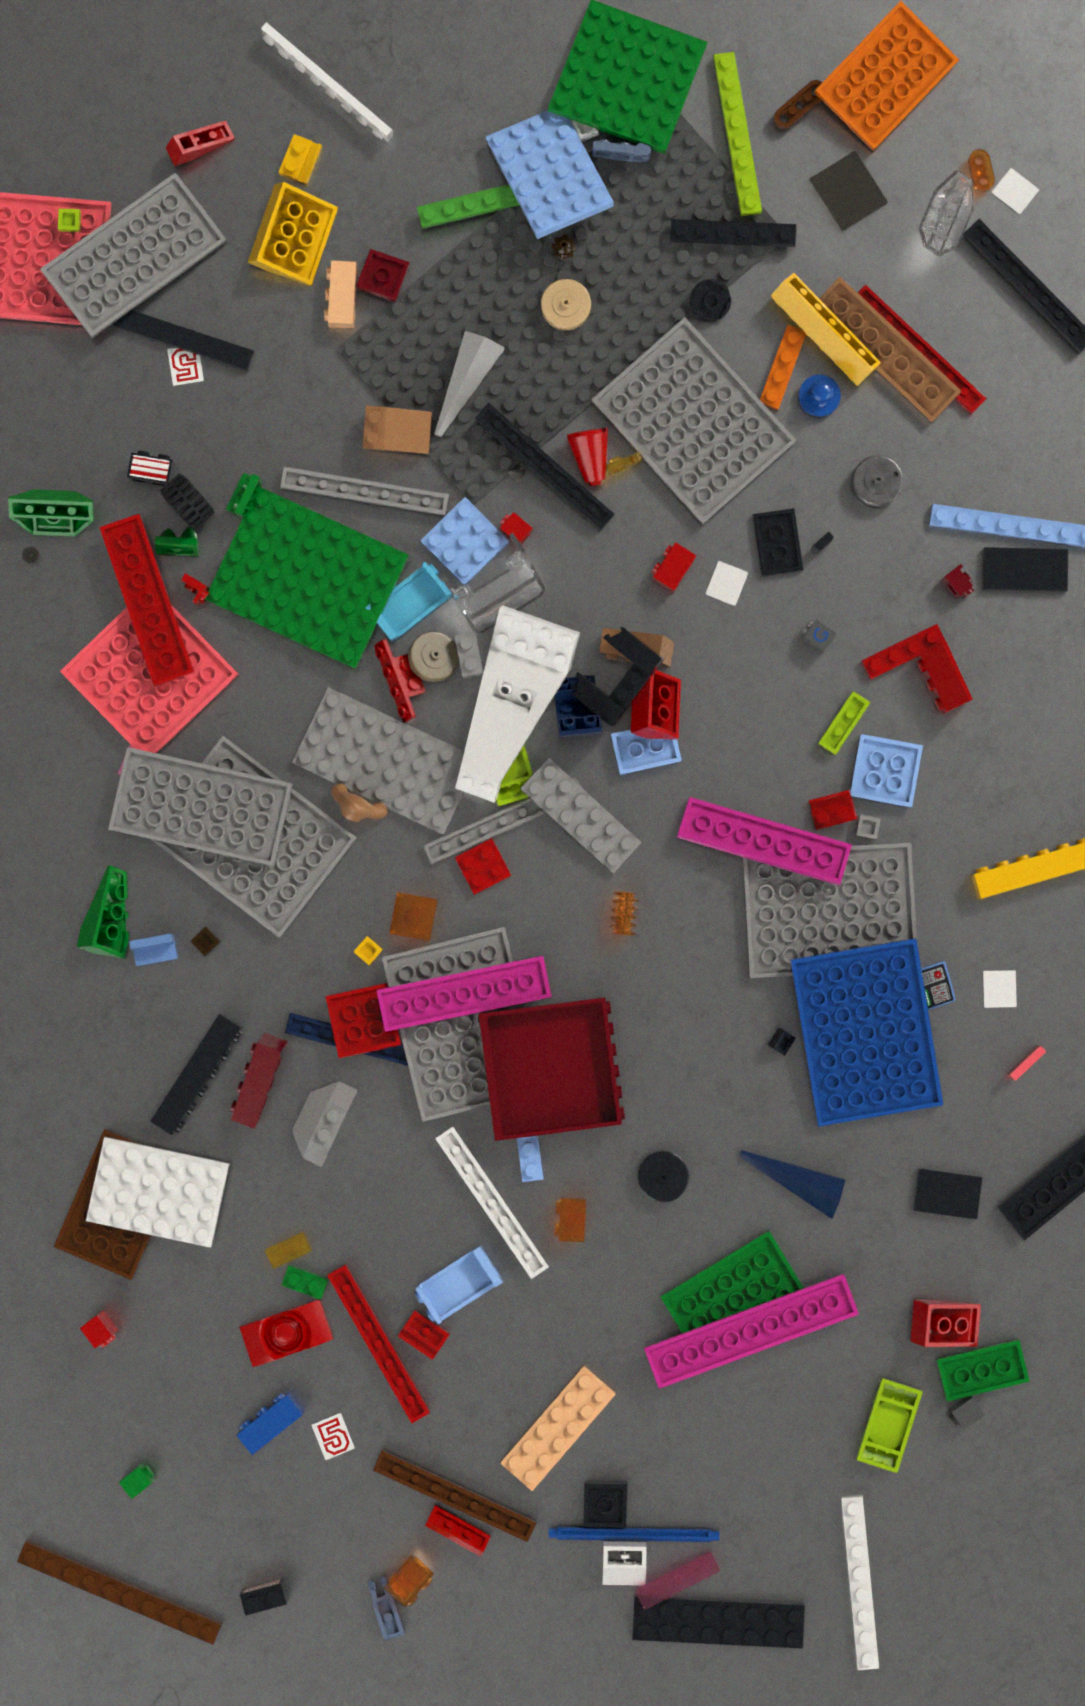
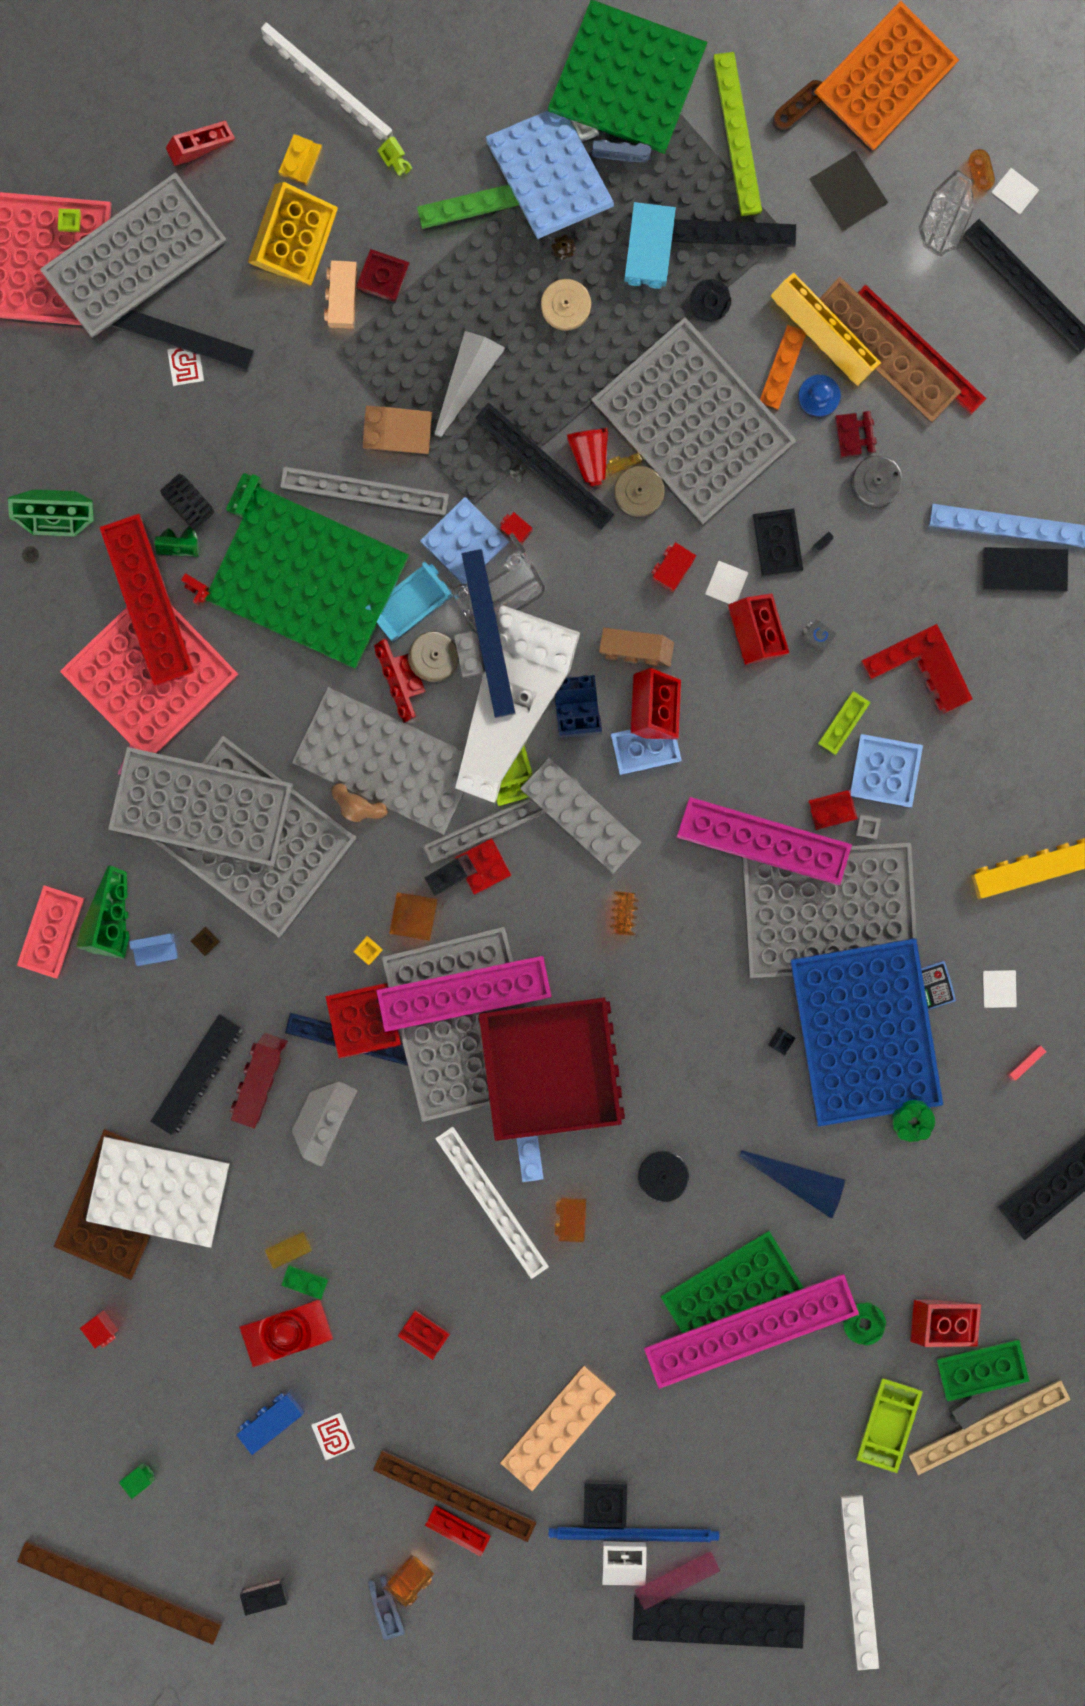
brick [127,451,175,487] -> none
red plate [327,1264,430,1424] -> none
light blue panel [414,1245,503,1324] -> none
black wedge [572,627,665,726] -> none
black tile [913,1168,983,1220] -> none
dark red brick [942,564,974,599] -> none
none -> coral plate [17,885,85,979]
none -> lime plate [377,136,412,176]
none -> black brick [424,854,477,896]
none -> dark blue tile [461,549,516,718]
none -> dark tan wheel [614,466,665,517]
none -> medium azure panel [624,202,676,289]
none -> red slope [728,593,790,665]
none -> dark red plate [835,411,877,458]
none -> green plate [843,1302,886,1345]
none -> green plate [892,1100,935,1142]
none -> tan plate [908,1379,1071,1475]

